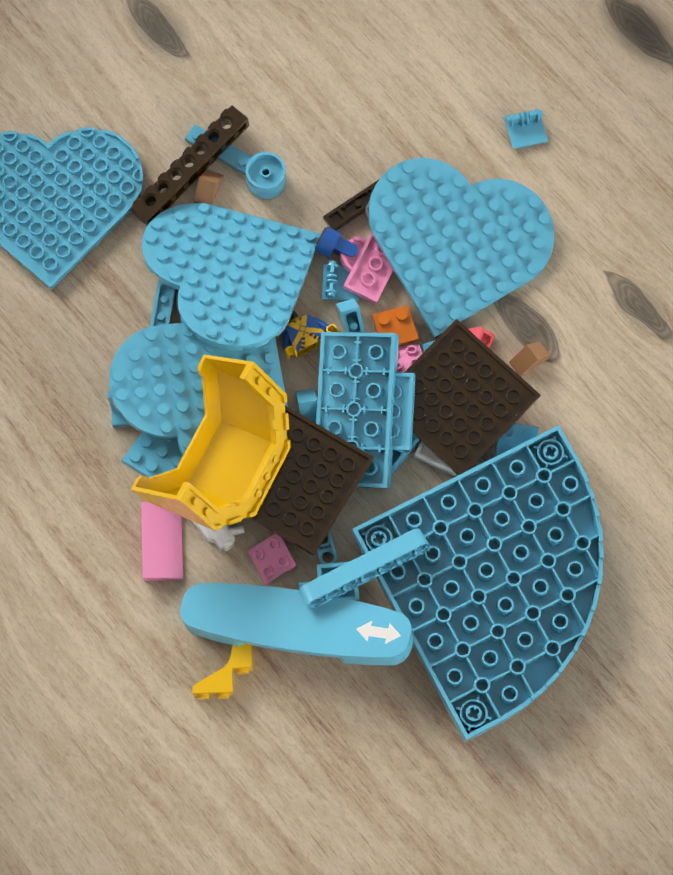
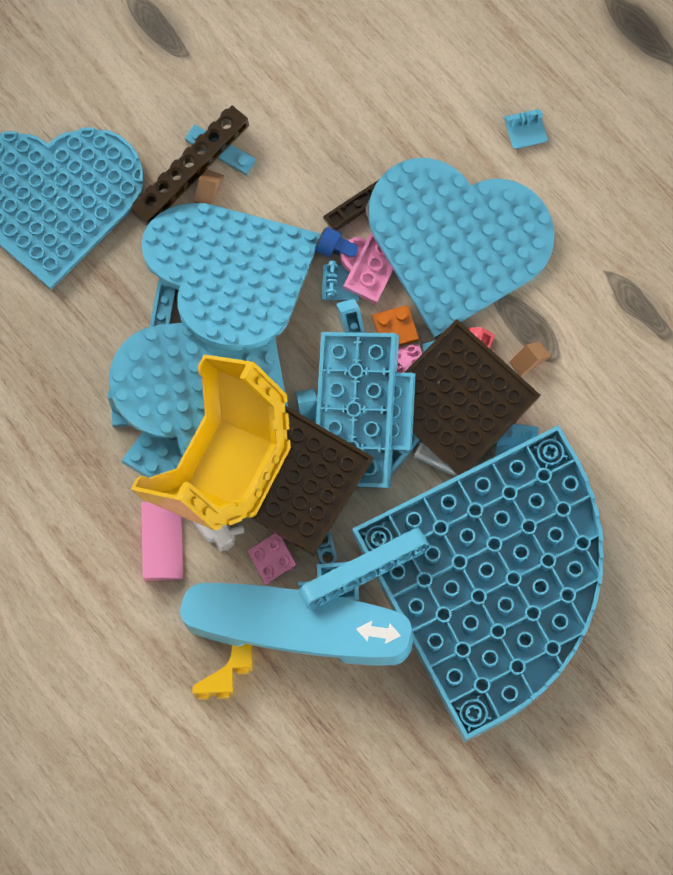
medium azure wheel [245,152,286,199] -> none
torso [282,310,339,360] -> none

